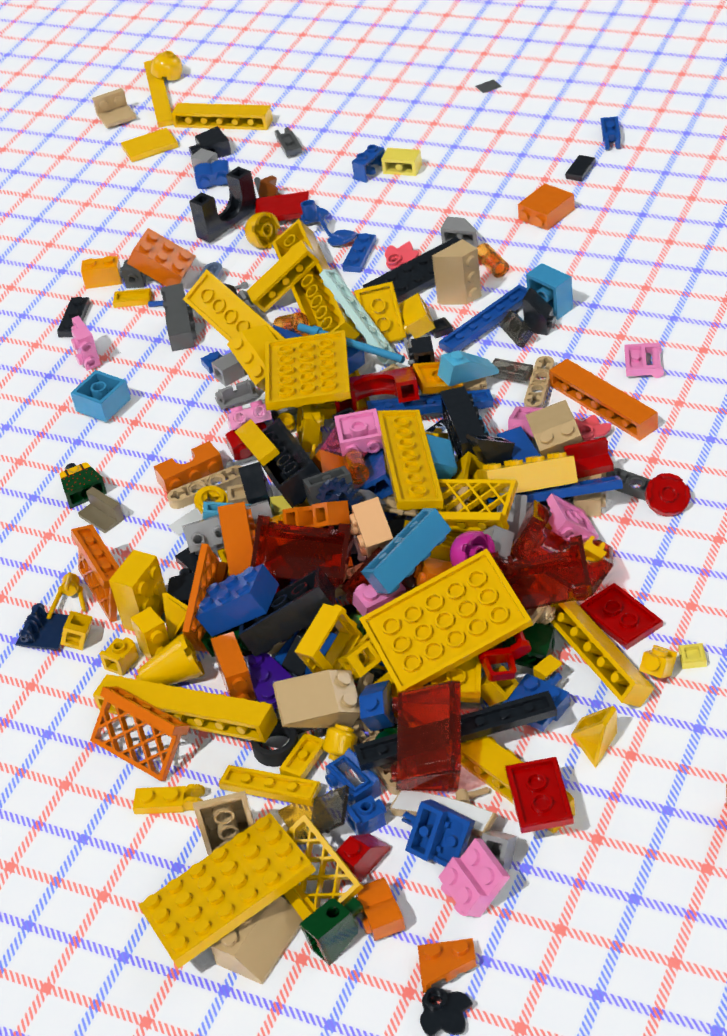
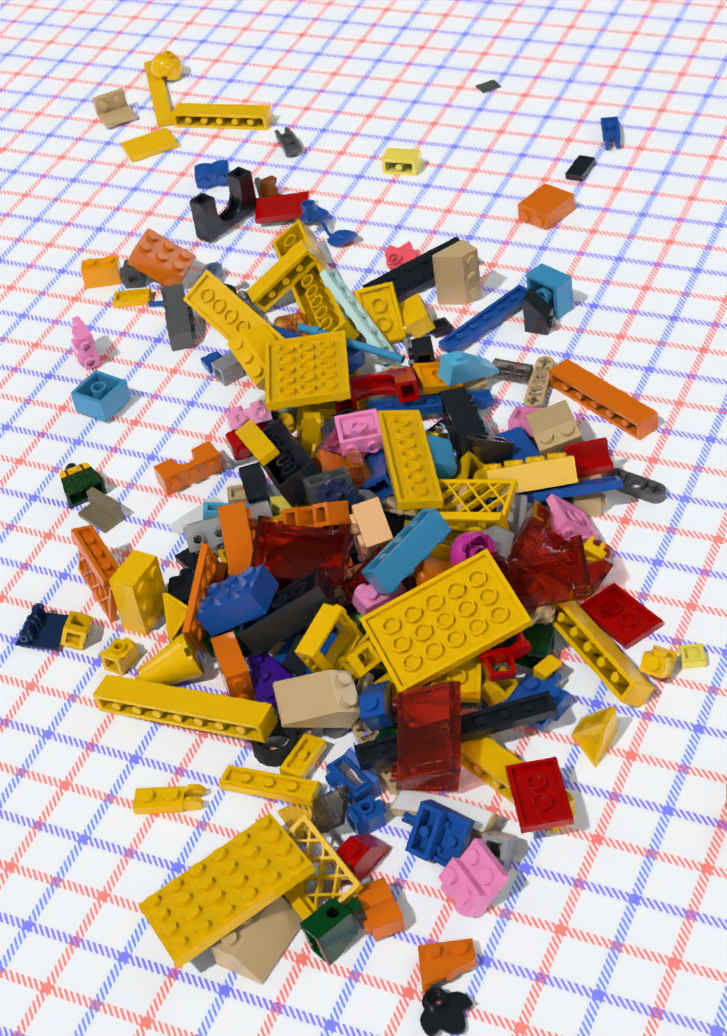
yellow plant [47,572,86,619] -> none
black plate [57,297,91,337] -> none
orange fence [90,686,190,781] -> none
yellow brick [130,607,170,660] -> none
tan beam [167,465,242,509] -> none
black torso [188,126,232,158] -> none
light grey brick [191,148,218,171] -> none
tan slope [193,791,254,855] -> none
yellow gear [194,486,228,514] -> none
light grey hinge [214,379,259,410] -> none
yellow cylinder [244,212,280,249] -> none
yellow head [323,723,358,760] -> none
blue plate [342,233,377,273] -> none
blue window [352,144,385,183] -> none
light grey slope [440,216,478,248] -> none
tan hand [455,787,489,803] -> none
clear orange pin [477,243,509,278] -> none
clear smoke plate [499,309,534,348] -> none
coral plate [574,415,611,441] -> none
bright pink plate [624,343,664,378] -> none
red tile [645,473,691,517] -> none

